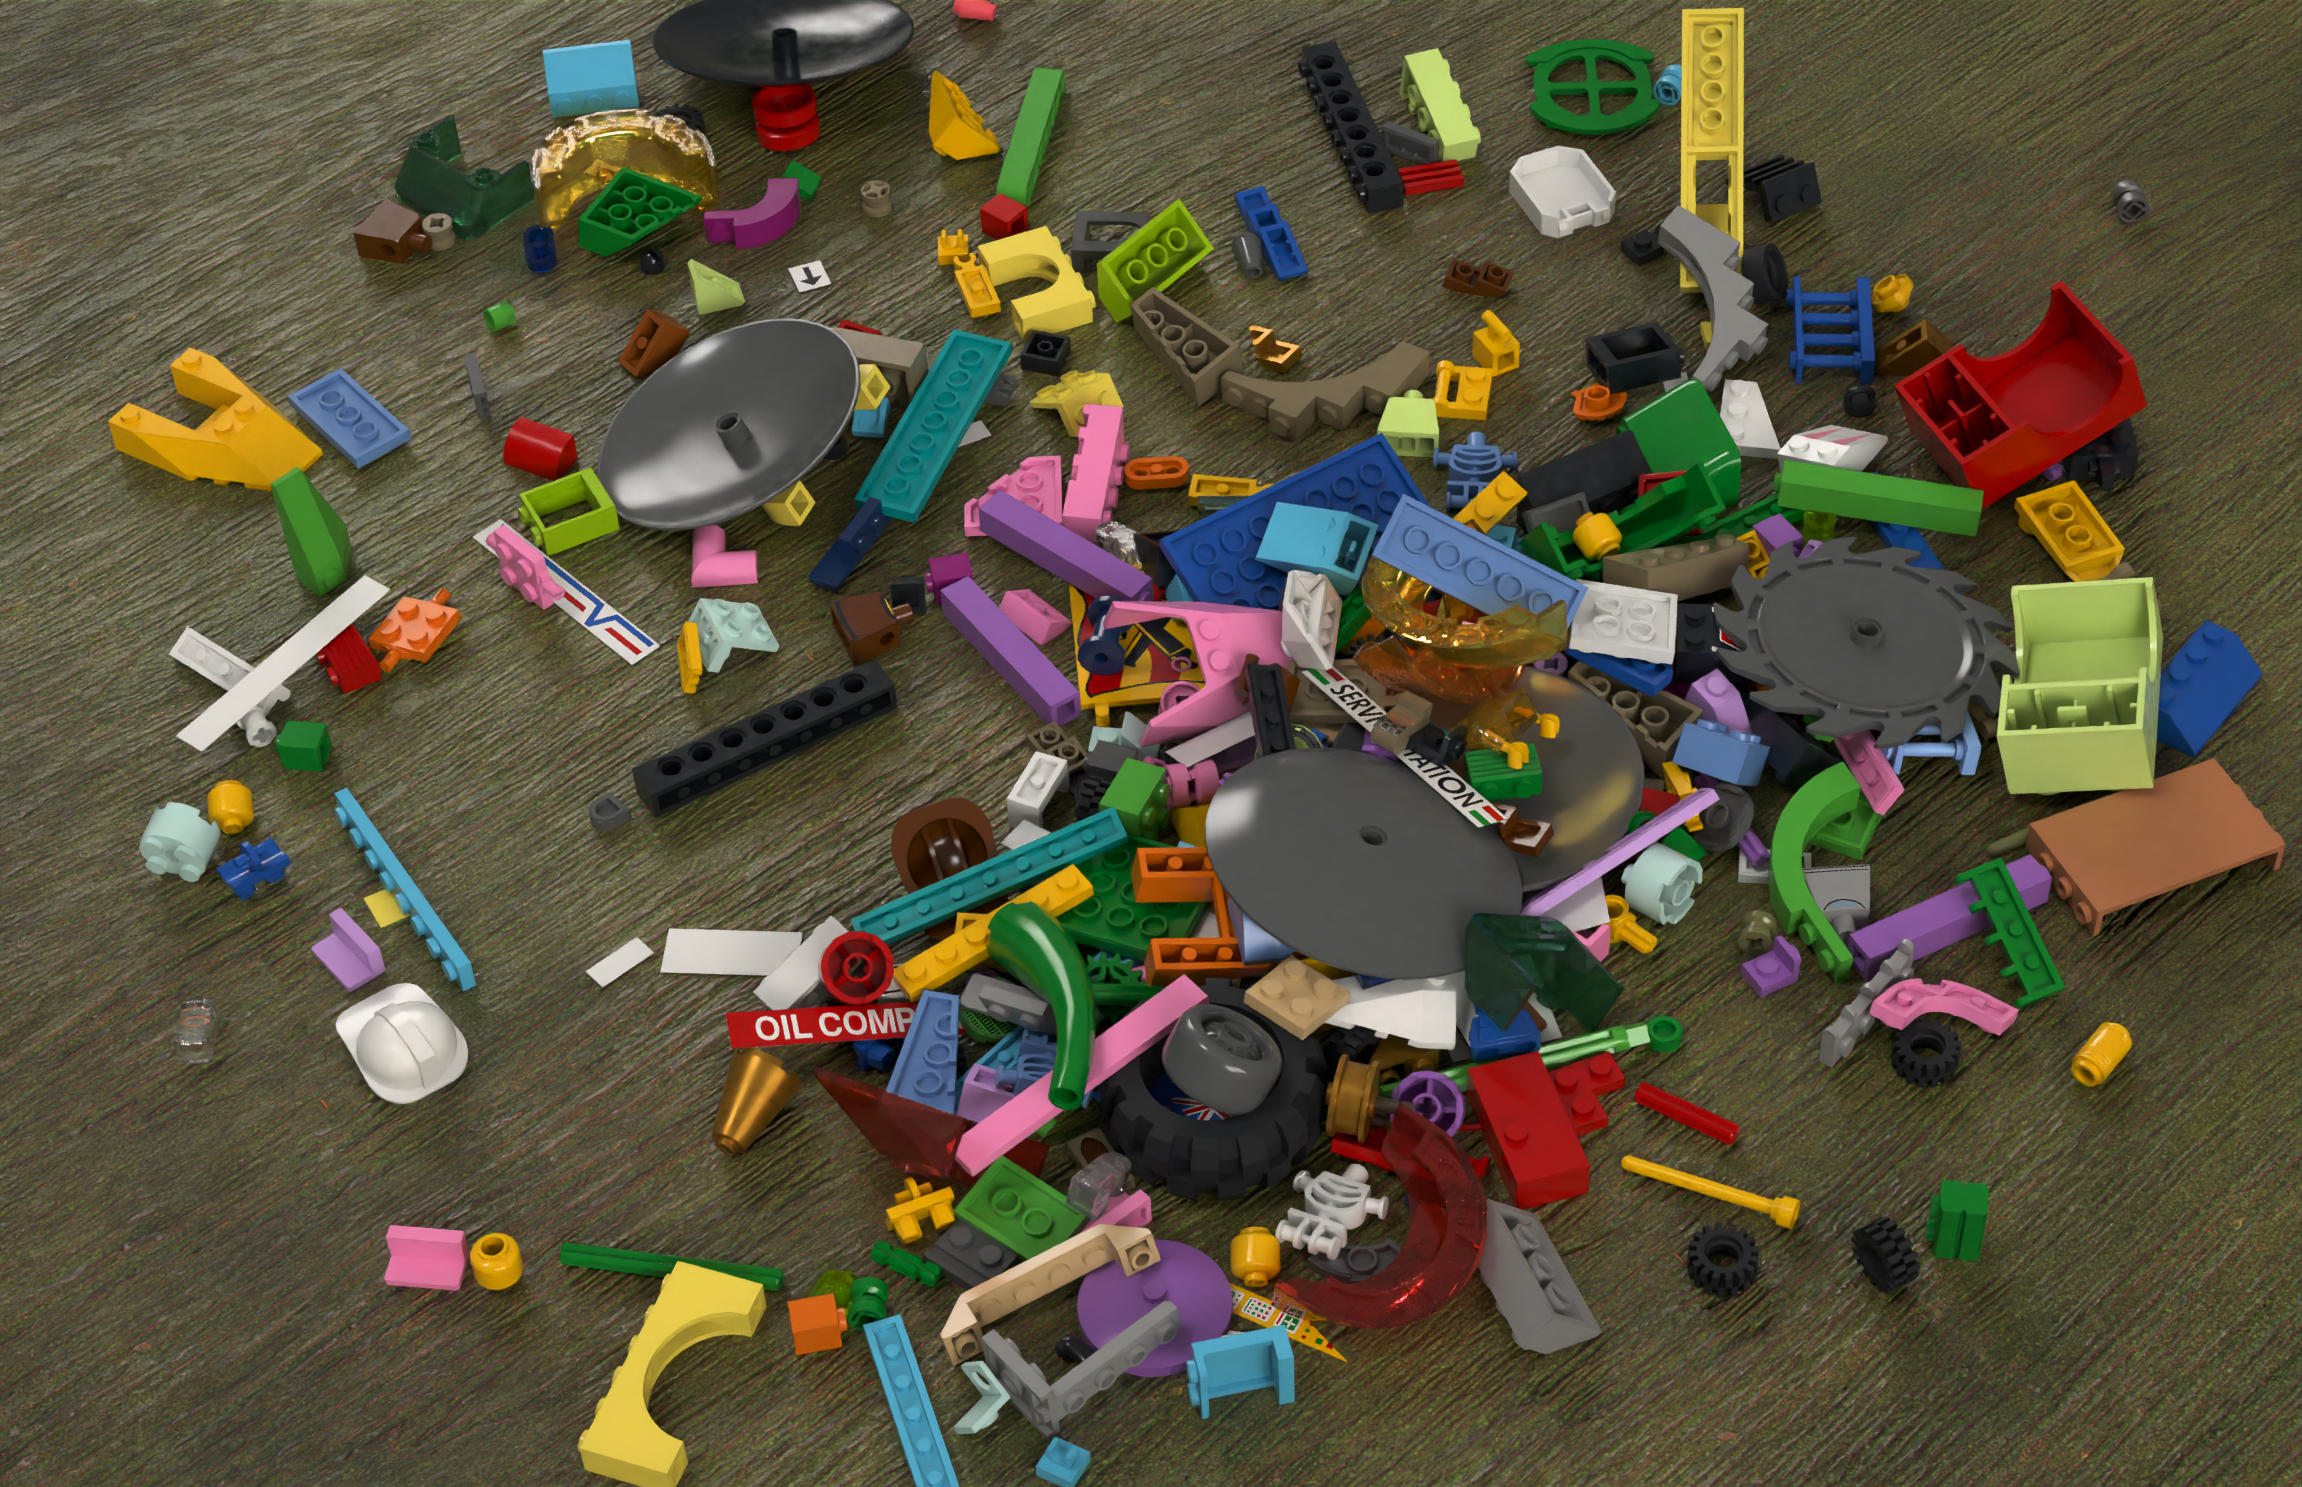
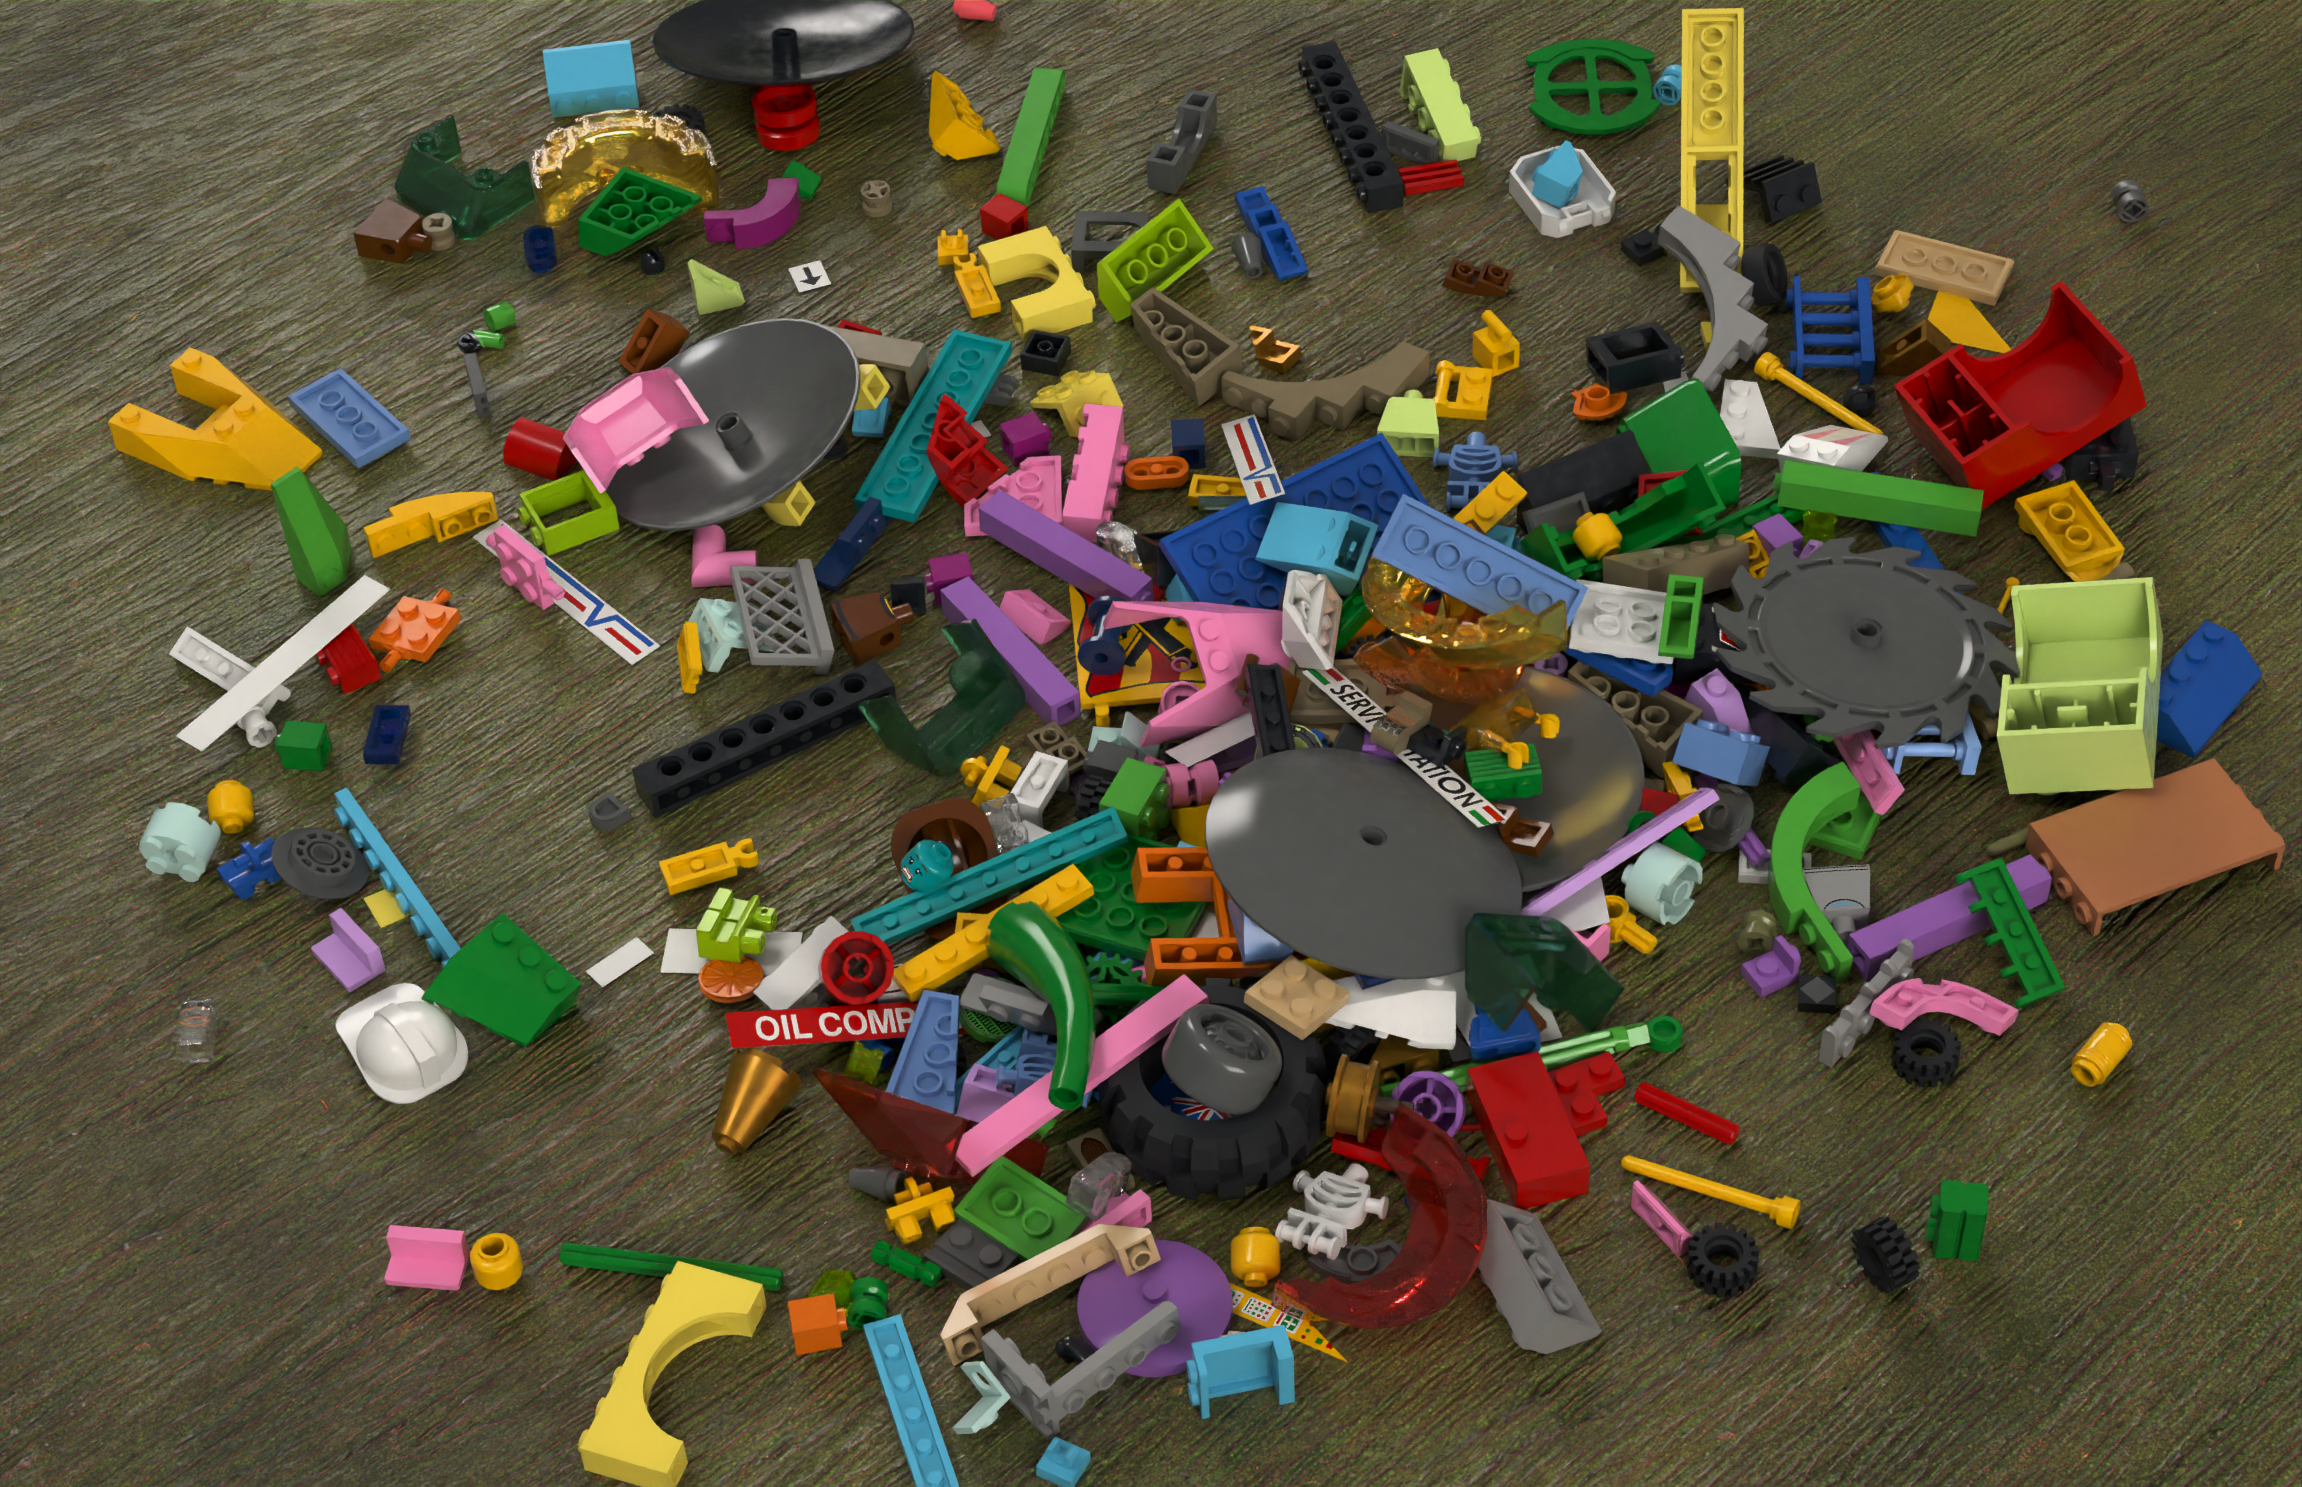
none -> dark grey wheel [272,828,369,900]
none -> yellow slope [363,492,499,558]
none -> clear blue plate [363,705,411,764]
none -> green wedge [421,913,581,1048]
none -> arm [457,329,505,353]
none -> bright pink windscreen [563,367,709,494]
none -> yellow plate [659,838,759,895]
none -> lime hips [696,887,777,963]
none -> orange wheel [698,956,764,1003]
none -> light grey fence [730,559,834,675]
none -> clear neon green wheel [844,1041,884,1085]
none -> dark grey cone [849,1165,908,1203]
none -> clear green windscreen [858,618,1025,777]
none -> teal head [901,839,954,892]
none -> red slope [926,394,1009,509]
none -> yellow hips [960,745,1023,812]
none -> clear leg [980,793,1029,855]
none -> magenta brick [999,412,1052,467]
none -> dark grey arch [1147,89,1218,194]
none -> dark blue brick [1171,419,1206,469]
none -> white sticker [1221,414,1285,505]
none -> medium azure slope [1532,140,1583,208]
none -> bright pink slope [1631,1180,1694,1257]
none -> bright green slope [1658,574,1704,659]
none -> yellow piece [1754,352,1883,435]
none -> black tile [1798,974,1836,1013]
none -> tan tile [1875,230,2014,306]
none -> yellow sticker [1928,291,2011,353]
none -> yellow hinge [1997,577,2020,615]

